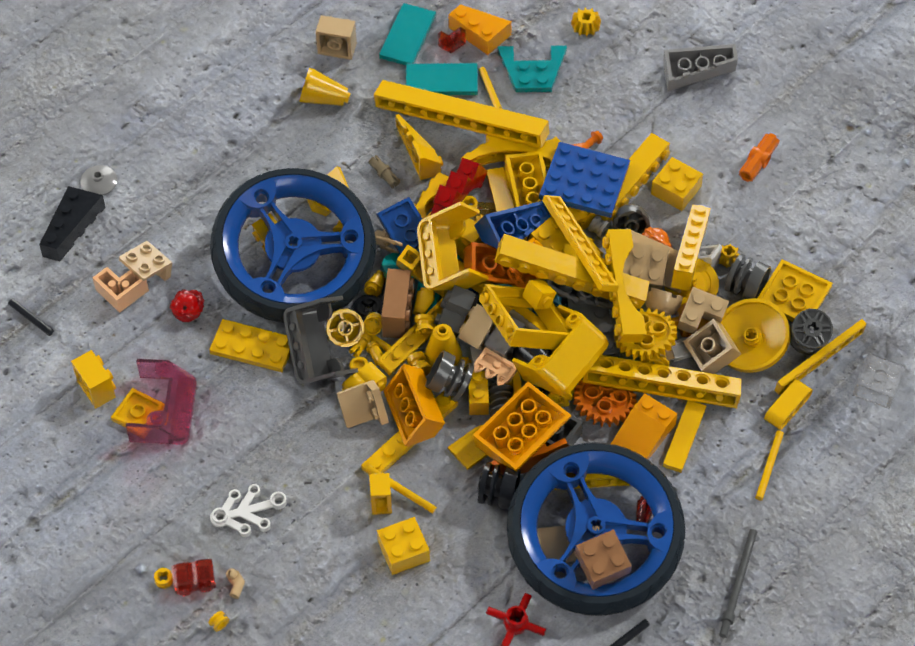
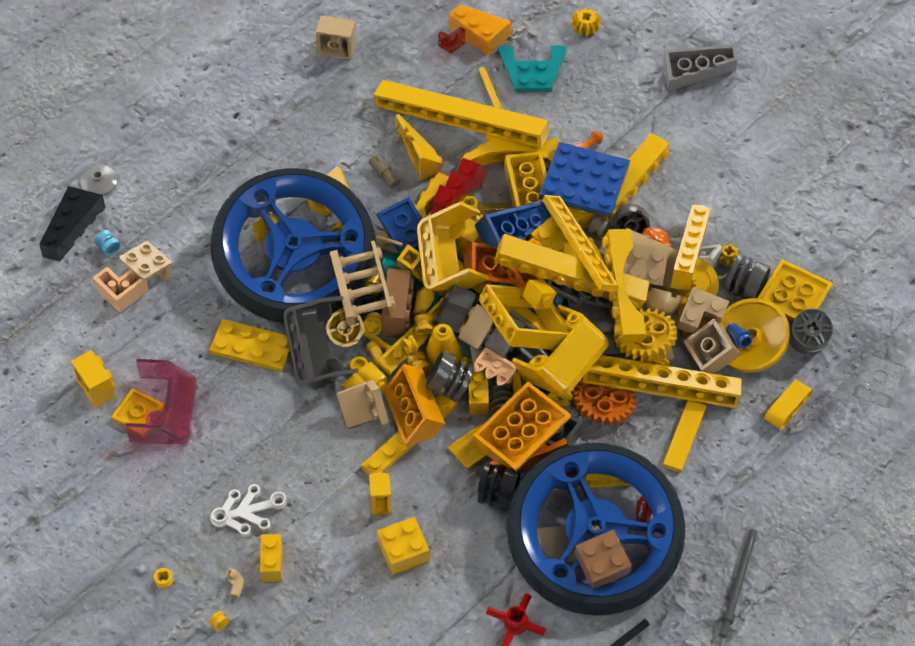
black bar [8,299,54,336] -> none
red hair [169,289,204,322] -> none
clear red brick [171,559,216,596] -> none
yellow cone [299,68,351,106] -> none
yellow pin [348,333,372,357] -> none
yellow bar [366,465,437,514] -> none
teal tile [379,3,436,66] -> none
teal tile [406,63,478,95] -> none
yellow tile [486,167,515,212] -> none
light orange slope [611,393,678,459] -> none
yellow brick [651,157,703,211] -> none
white tile [672,338,692,362] -> none
orange piece [739,133,780,182] -> none
yellow bar [755,430,784,501] -> none
yellow tile [775,319,867,395] -> none
none -> medium azure wheel [95,230,121,256]
none -> yellow brick [260,534,283,582]
none -> tan fence [330,240,396,326]
none -> yellow bush [401,335,418,355]
none -> blue cone [726,323,753,349]

